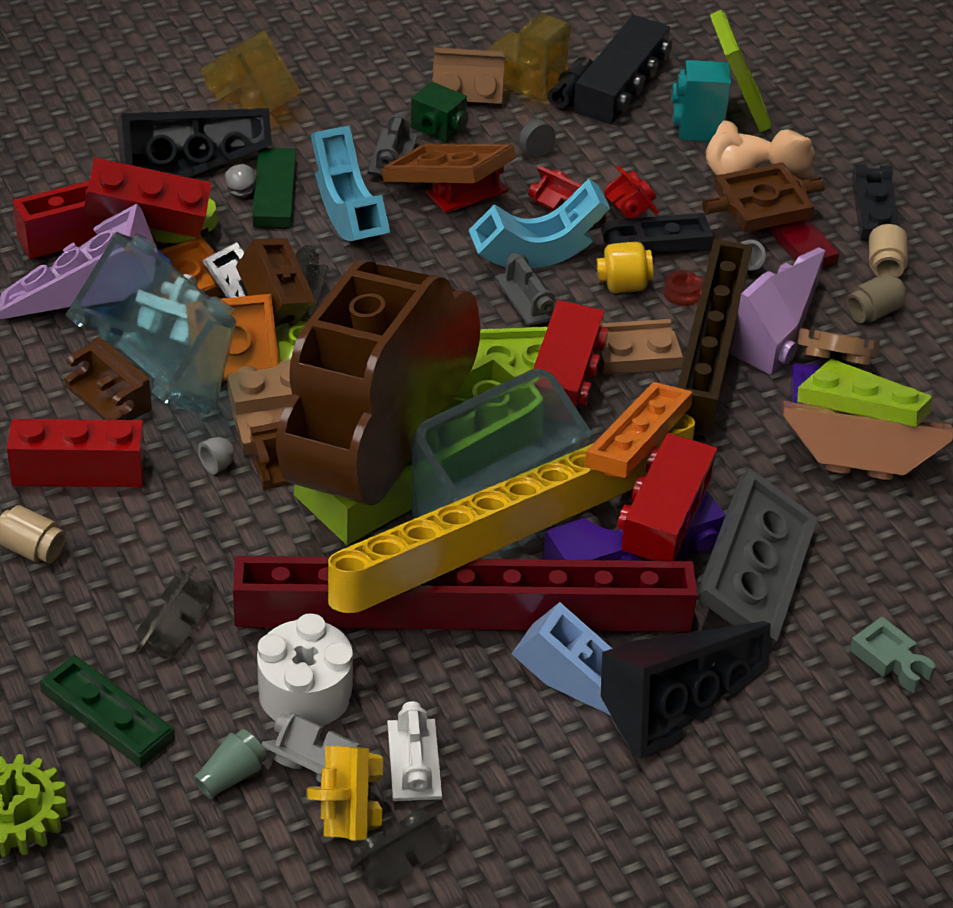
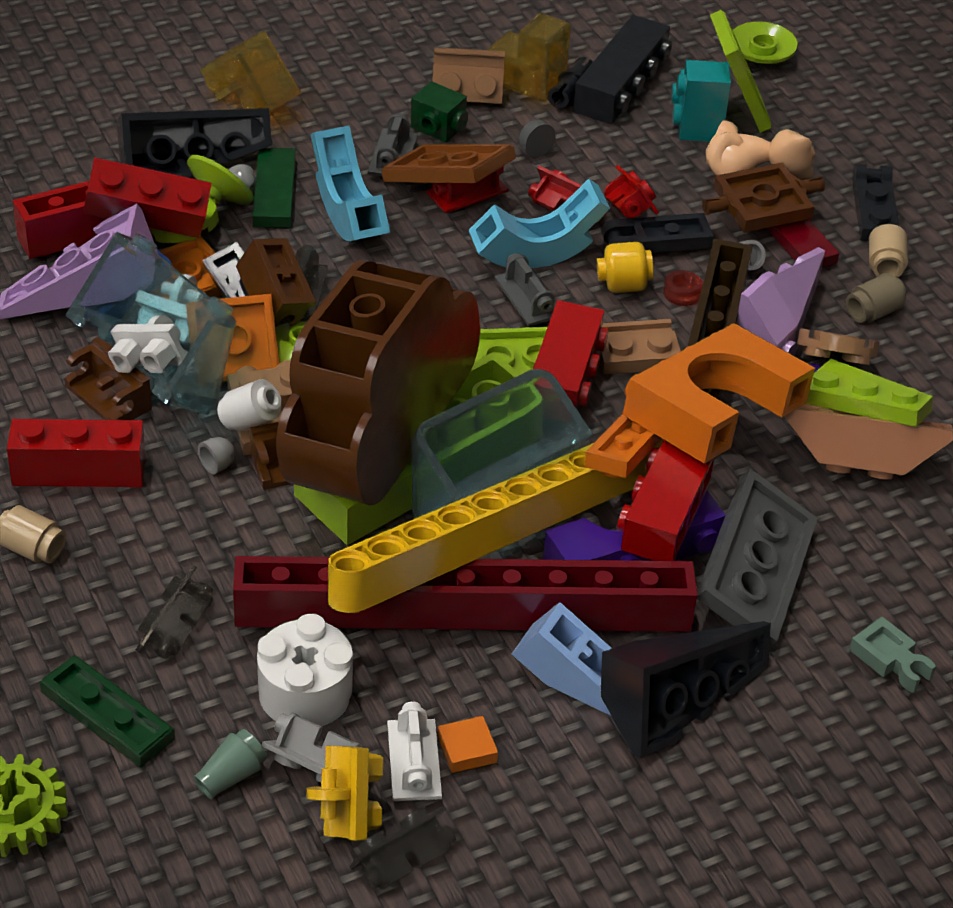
none -> white hips [108,315,191,373]
none -> lime dish [187,155,254,206]
none -> white brick [217,379,281,431]
none -> orange tile [437,716,498,773]
none -> orange arch [622,323,815,464]
none -> lime dish [733,21,798,64]

